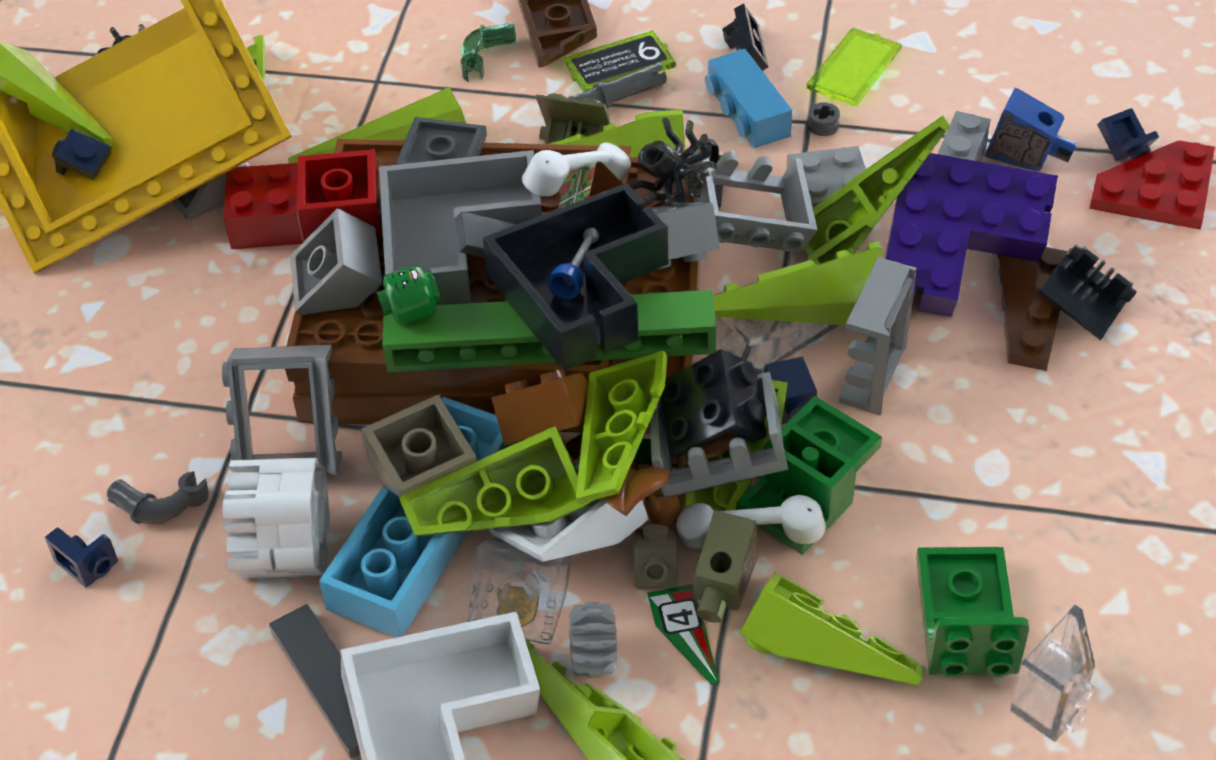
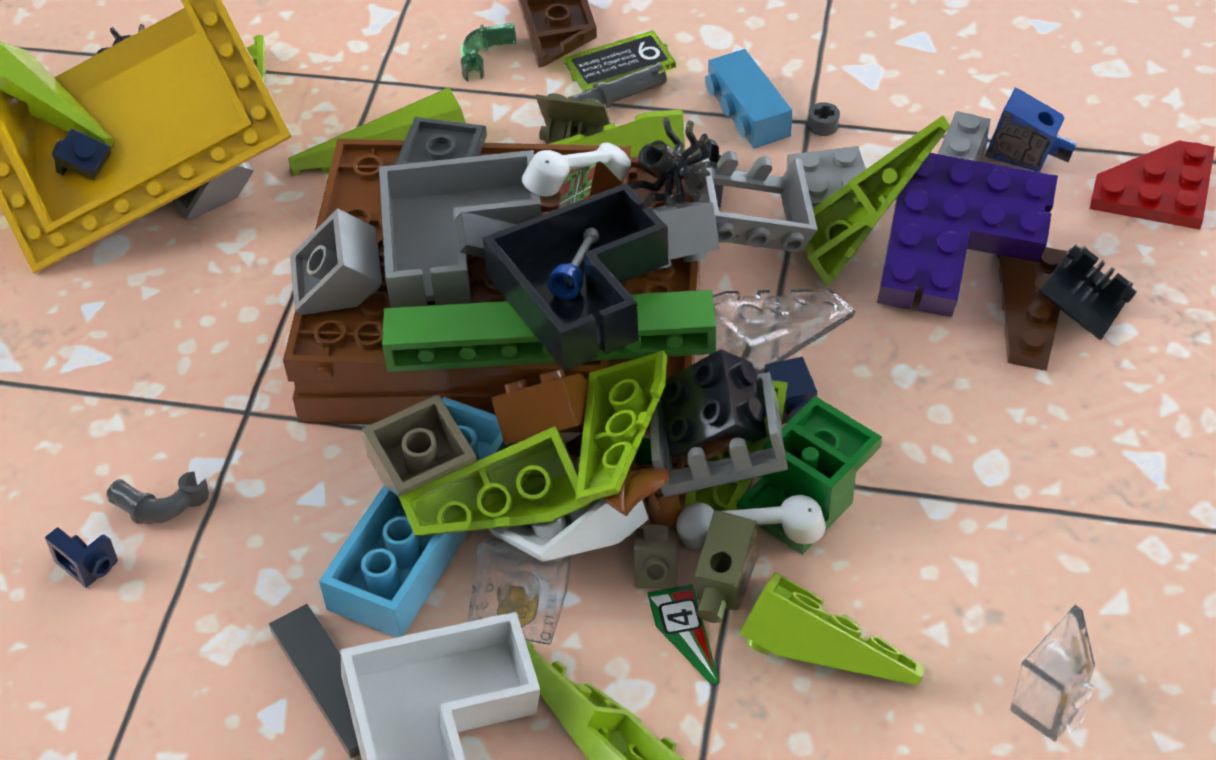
light grey window [222,345,342,475] -> none
white piece [222,457,331,578] -> none
red brick [223,163,304,249] -> none
red brick [297,149,382,241] -> none
green head [377,265,442,325] -> none
light grey gear [569,602,617,678] -> none
lime wedge [713,241,882,326] -> none
black hinge [722,3,769,71] -> none
clear neon green piece [806,27,902,106] -> none
light grey window [839,257,917,415] -> none
green bracket [916,547,1029,677] -> none
dark blue bracket [1097,108,1159,161] -> none

